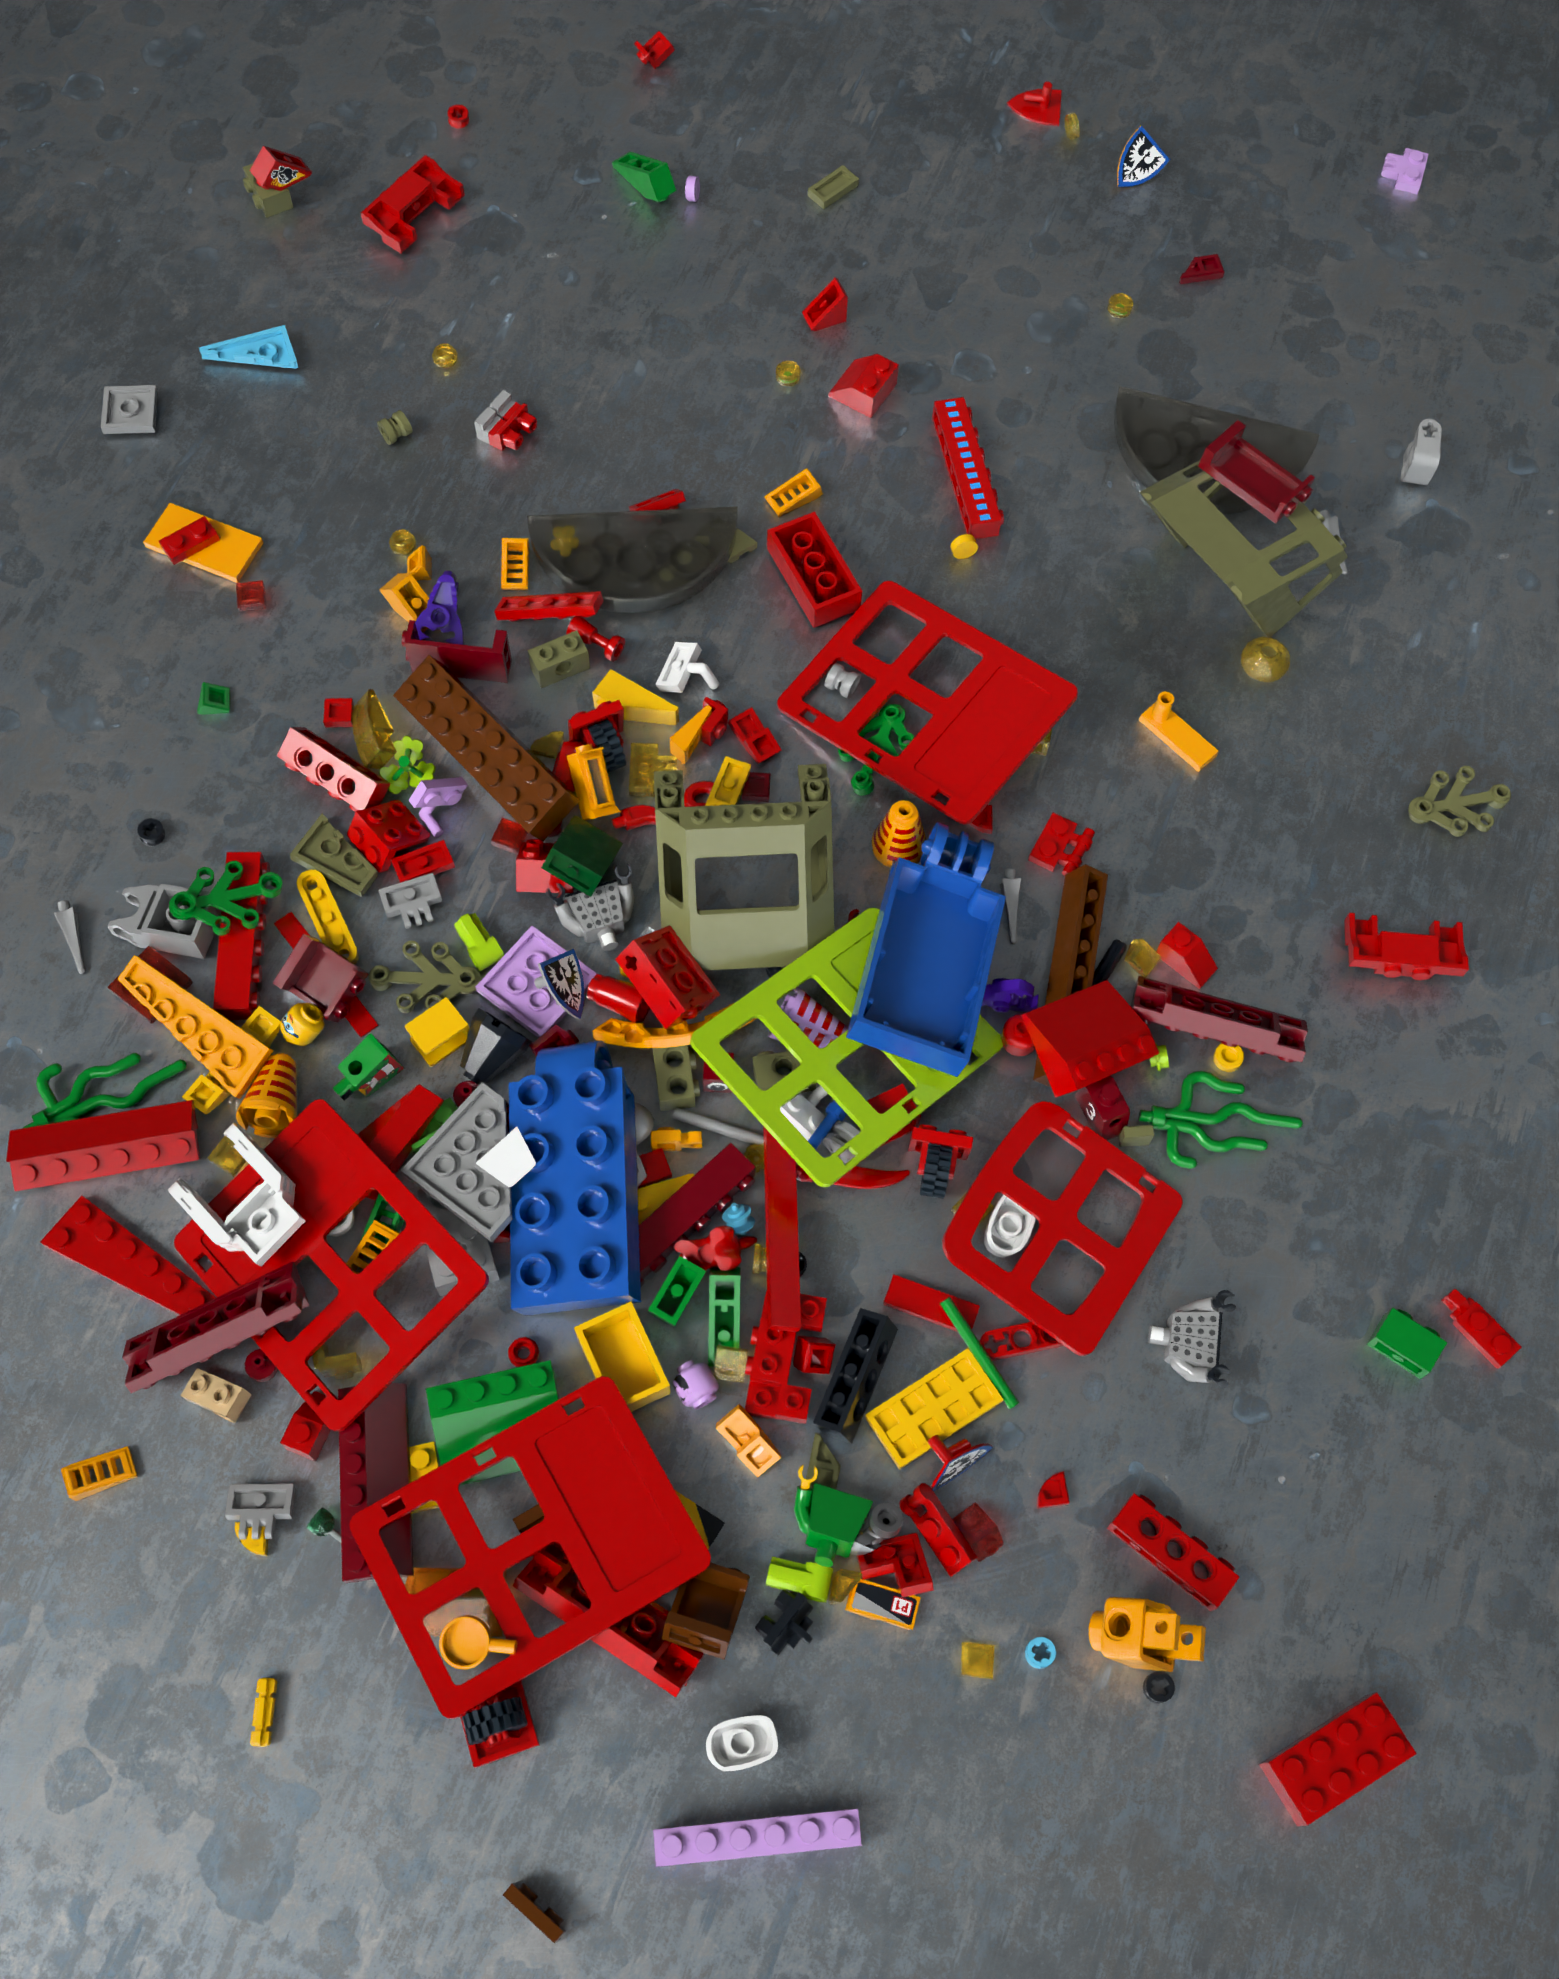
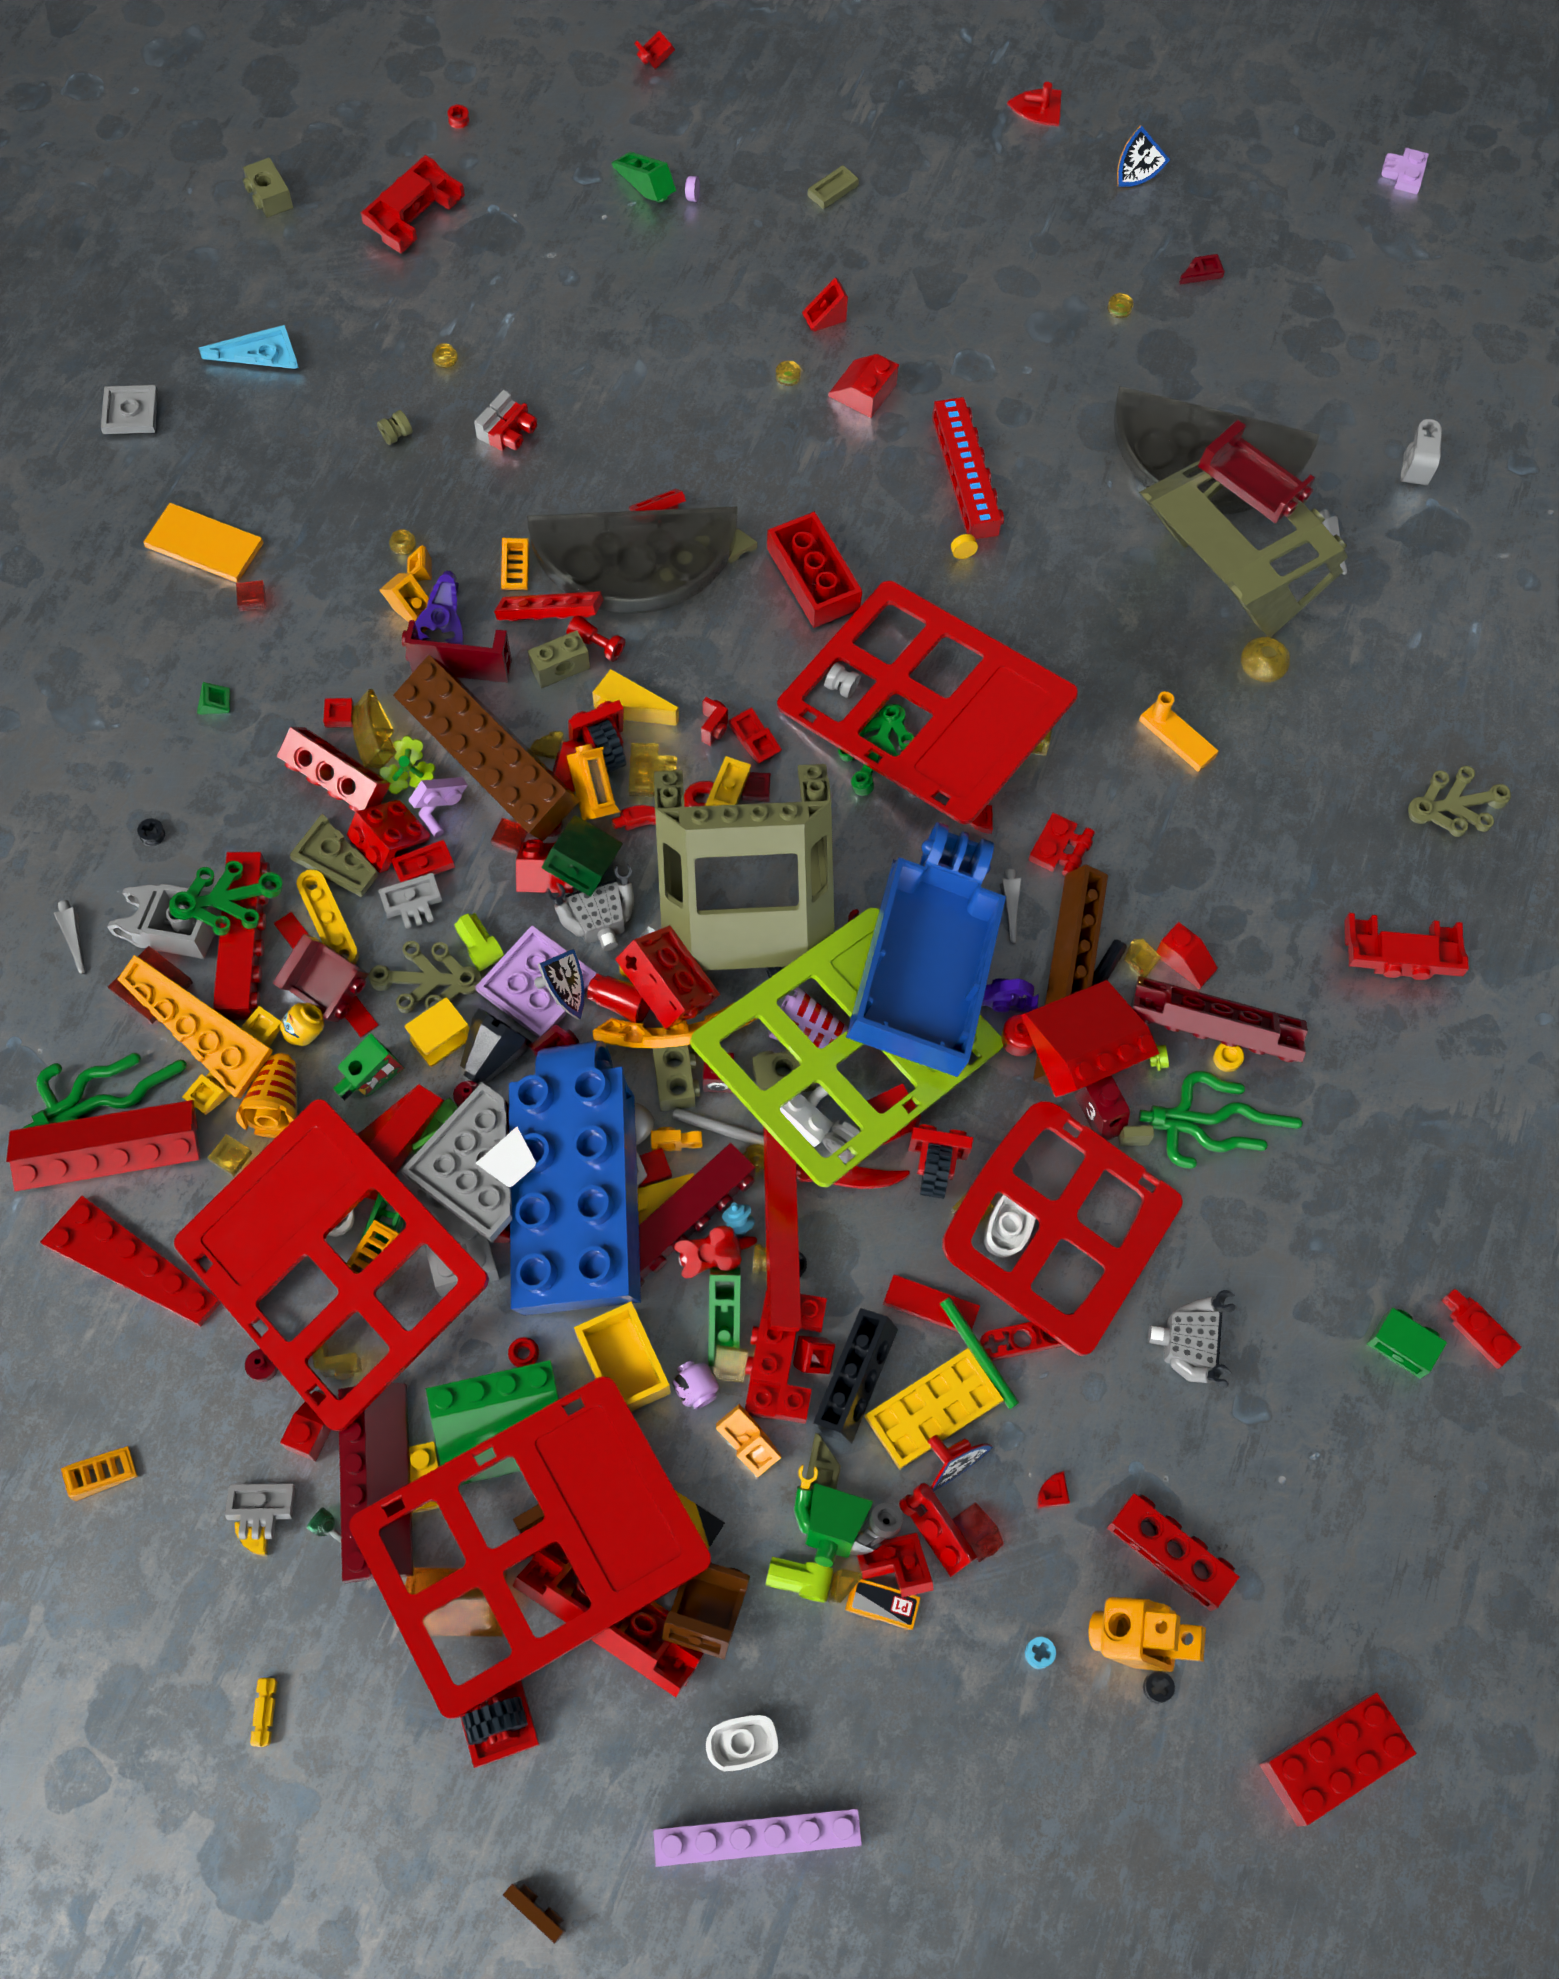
dark red slope [122,1262,310,1393] -> none
red plate [158,516,220,565] -> none
white plate [168,1123,306,1266] -> none
tan plate [180,1368,252,1423] -> none
slope [250,146,312,191] -> none
light orange piece [439,1615,517,1669] -> none
clear yellow plant [550,525,579,556] -> none
green slope [648,1256,706,1328] -> none
white plate [656,642,720,693] -> none
light orange slope [670,705,712,764] -> none
black hips [755,1590,813,1656] -> none
light orange slope [764,468,823,517] -> none
blue bar [808,1100,847,1150] -> none
light orange cone [871,800,927,868] -> none
clear yellow slope [960,1642,994,1679] -> none
clear yellow tile [1065,113,1080,140] -> none

